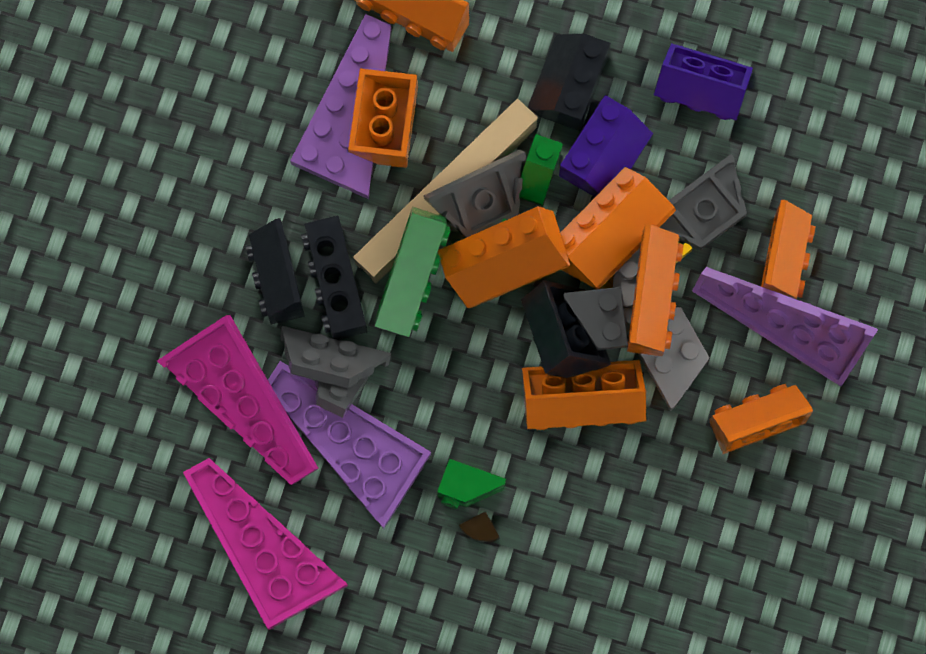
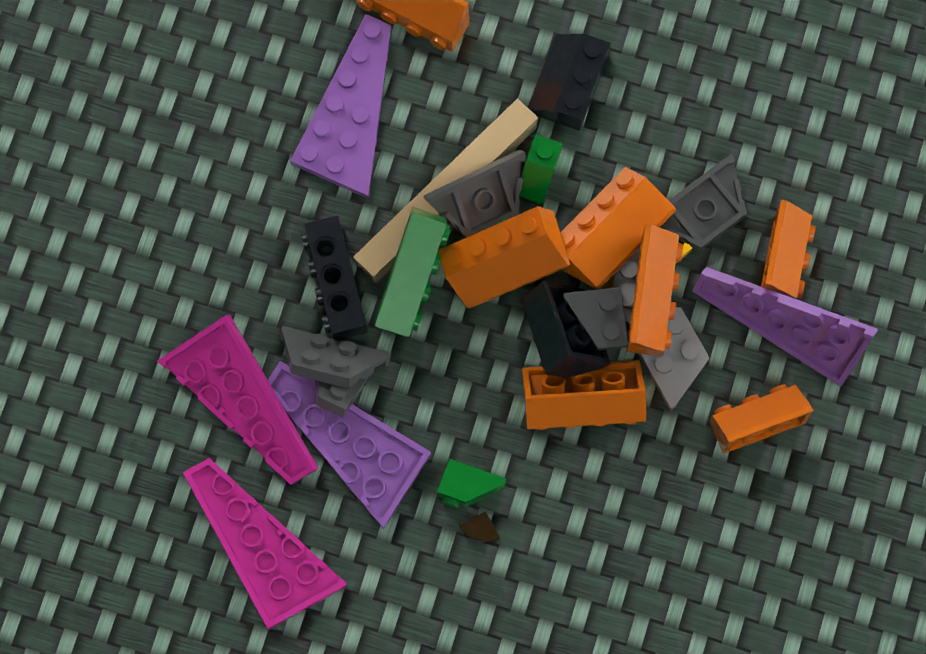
black slope [245,218,305,325] -> none
orange slope [348,68,418,168] -> none
dark purple slope [559,95,653,197] -> none
dark purple slope [654,43,753,121] -> none

